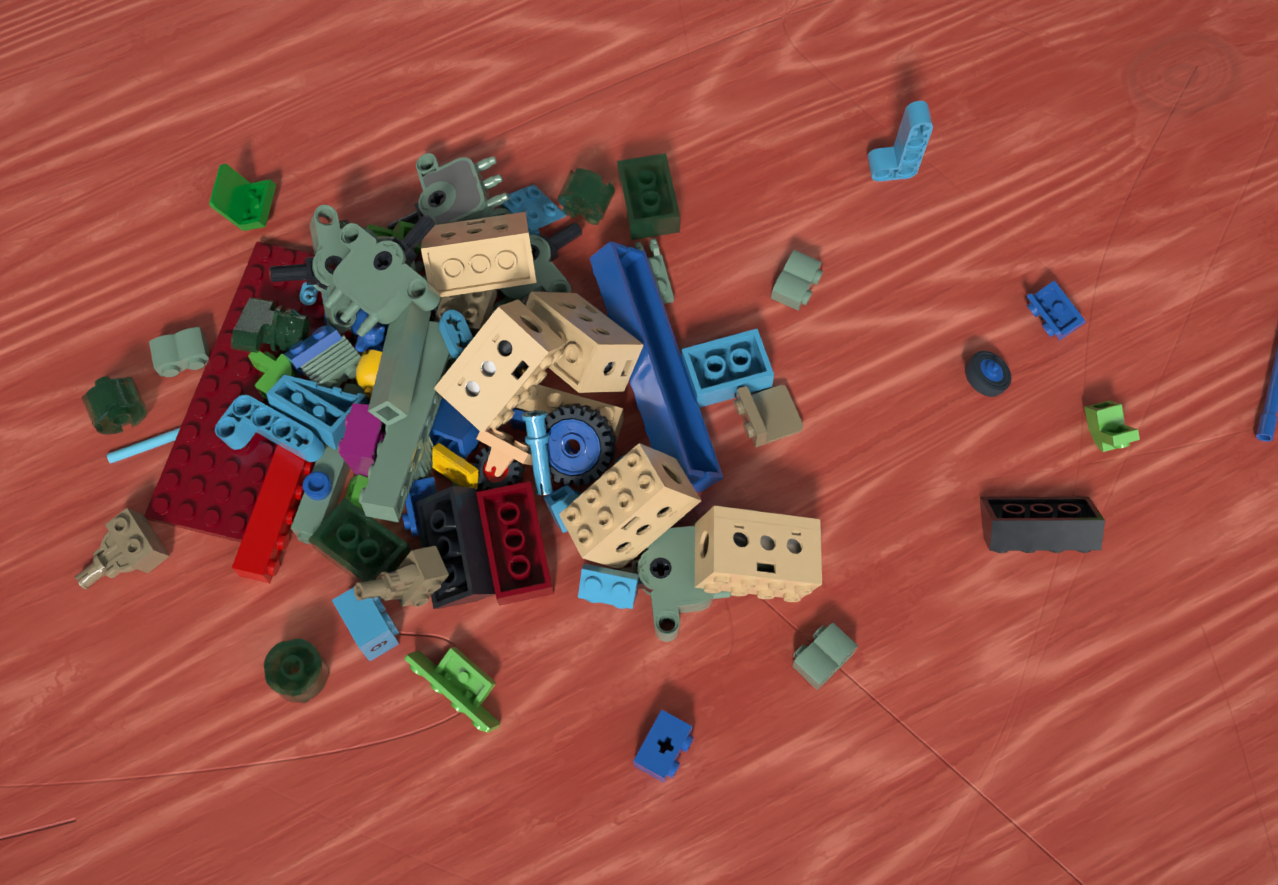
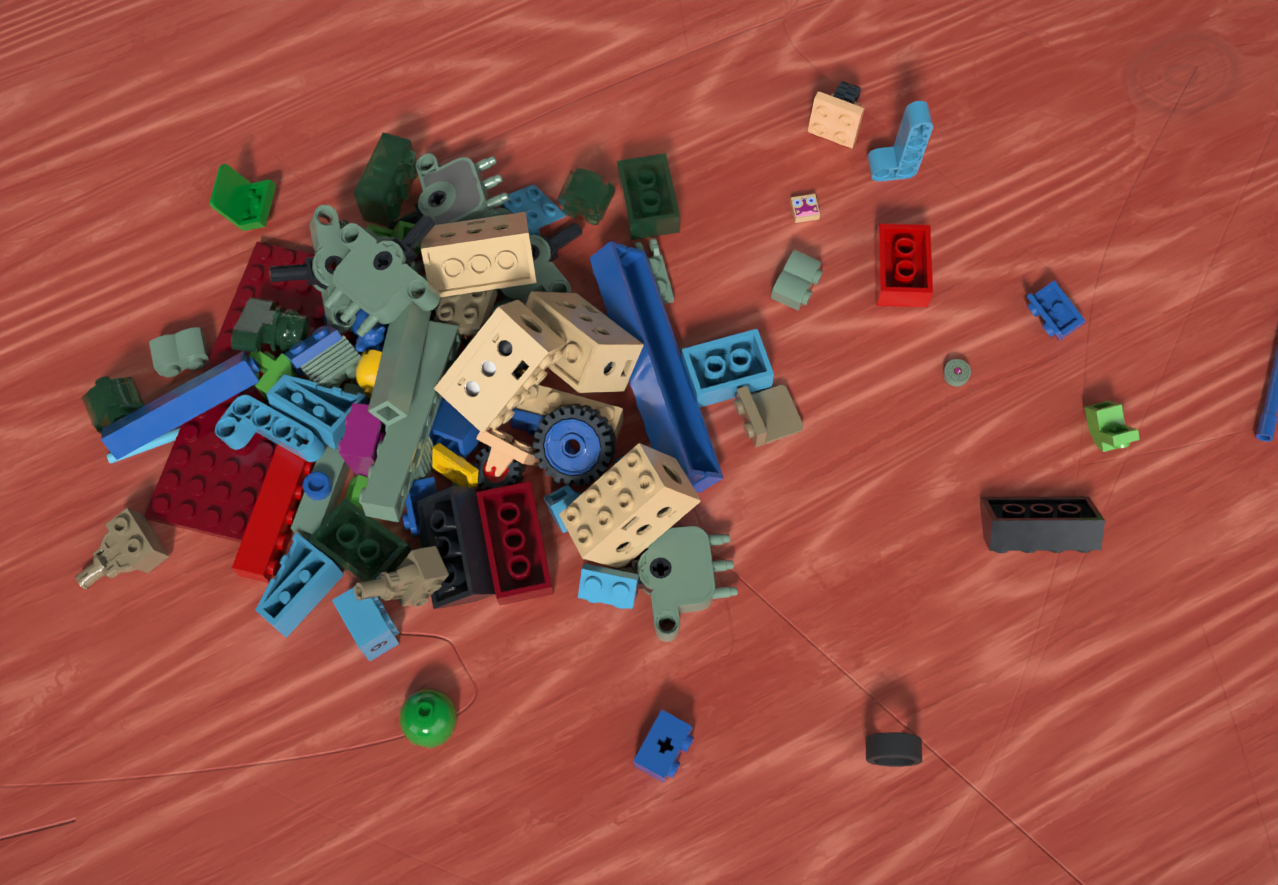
clear green brick [264,639,329,703] -> none
dark azure arm [300,282,319,305] -> none
bright green bracket [404,647,501,733] -> none
dark azure beam [438,310,473,360] -> none
dark azure pin [522,410,553,495] -> none
tan piece [695,506,822,602] -> none
sand green brick [792,623,858,690] -> none
black wheel [965,351,1011,397] -> none
none -> brick [101,351,261,460]
none -> dark azure wedge [255,532,344,638]
none -> clear green brick [354,132,418,227]
none -> green cylinder [399,688,457,748]
none -> tile [790,194,820,223]
none -> light nougat plate [807,81,865,149]
none -> black tyre [866,732,923,767]
none -> red brick [875,223,933,308]
none -> sand green tile [943,359,971,387]

